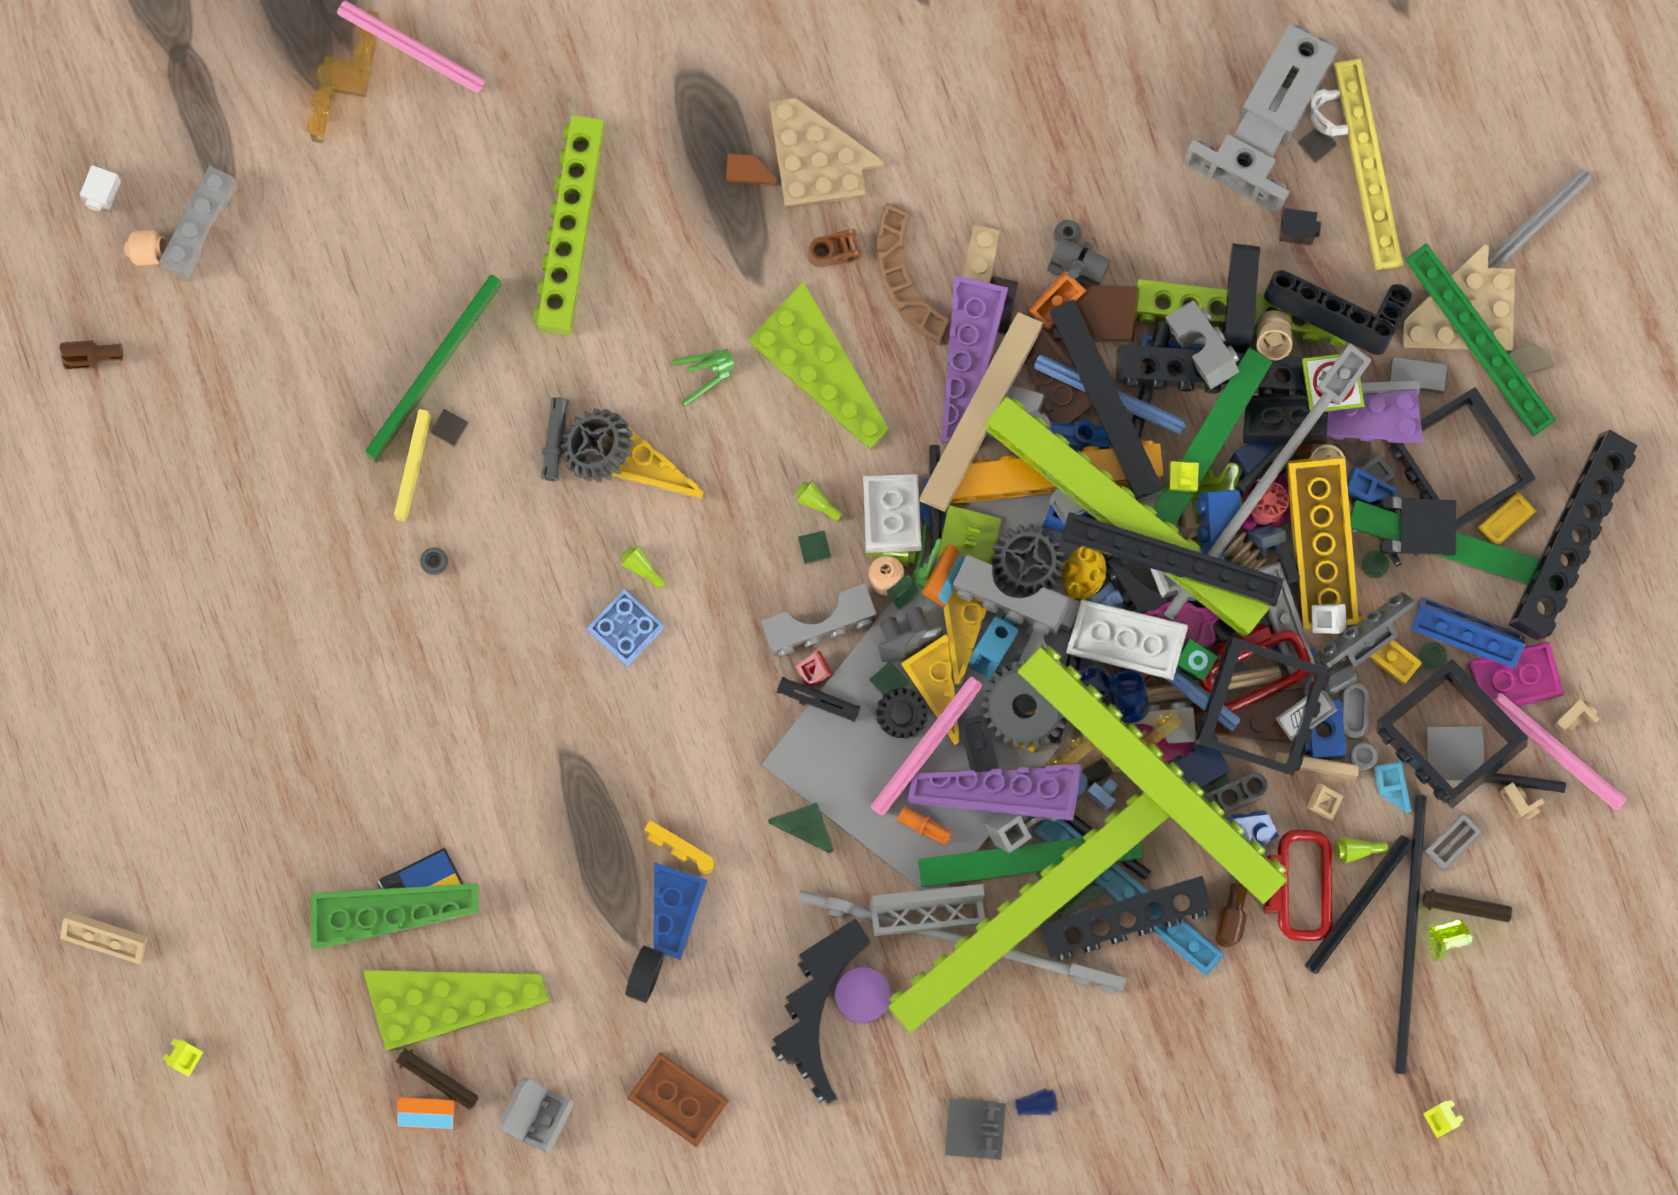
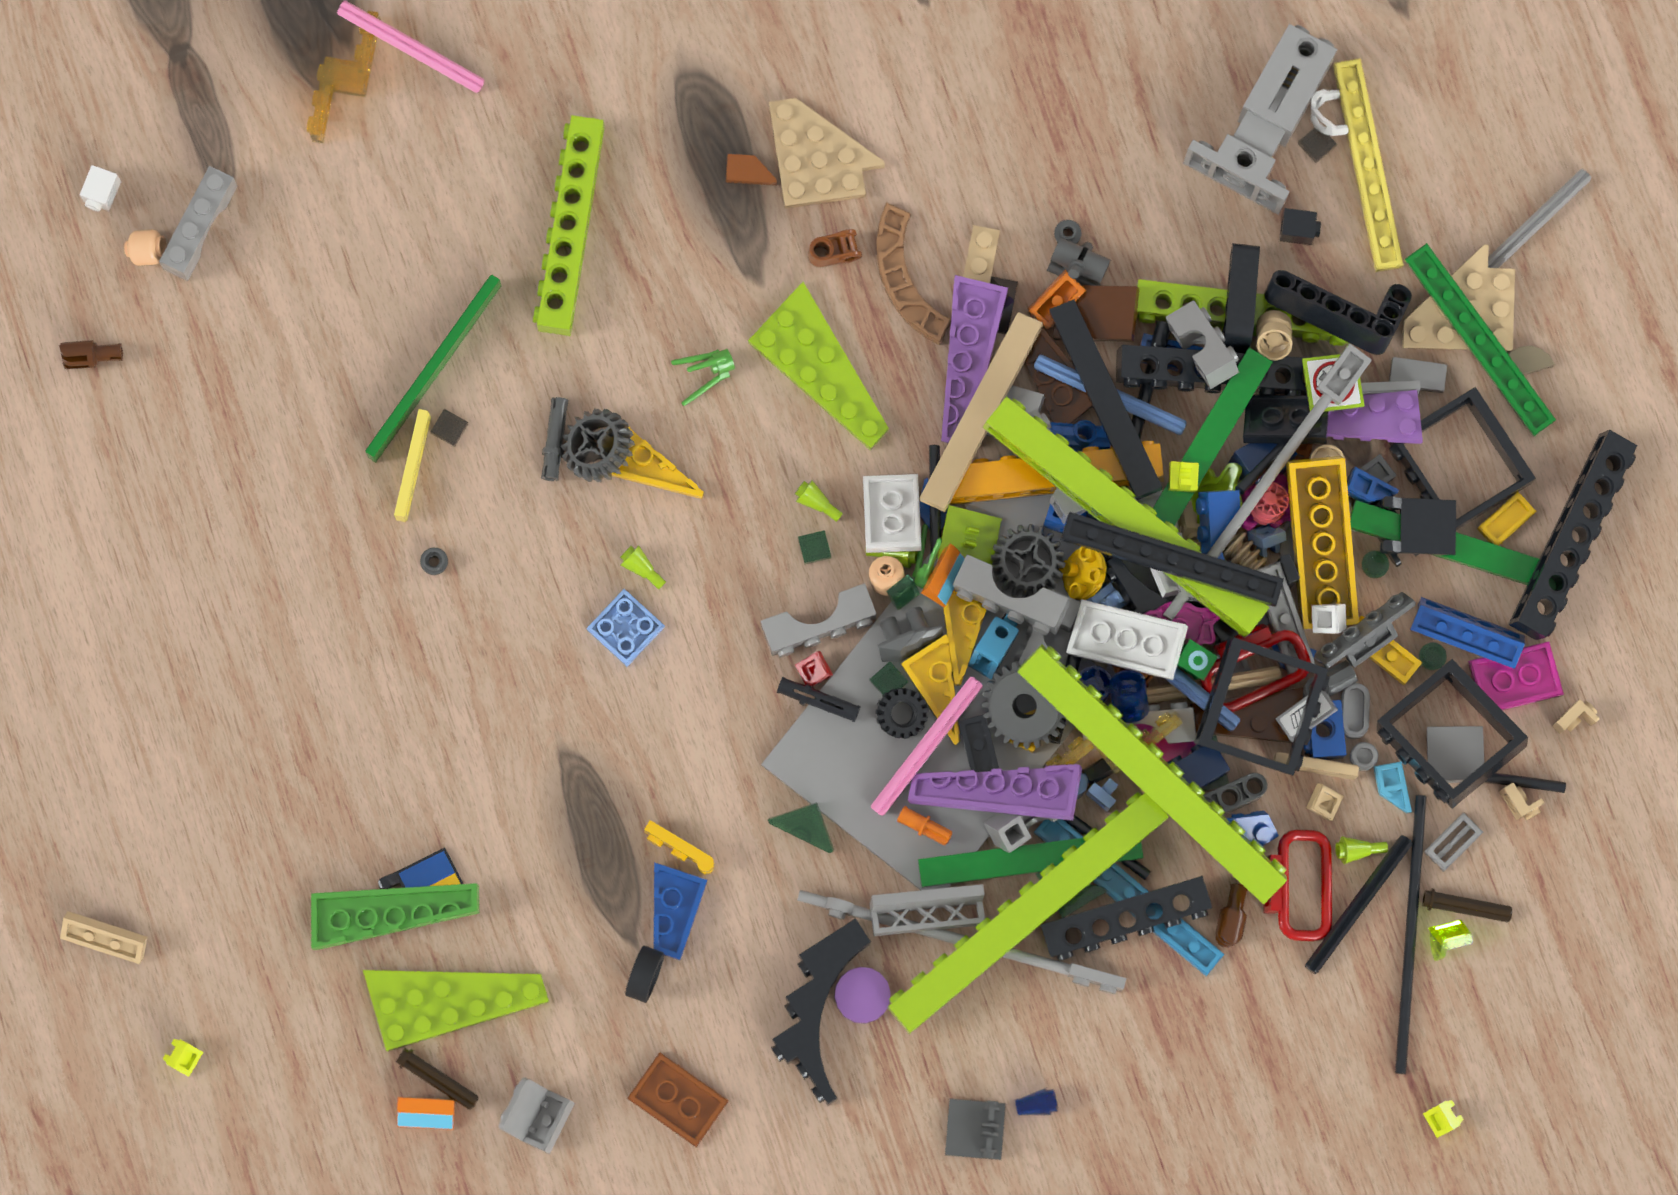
bright pink axle [1493,693,1626,810] -> none

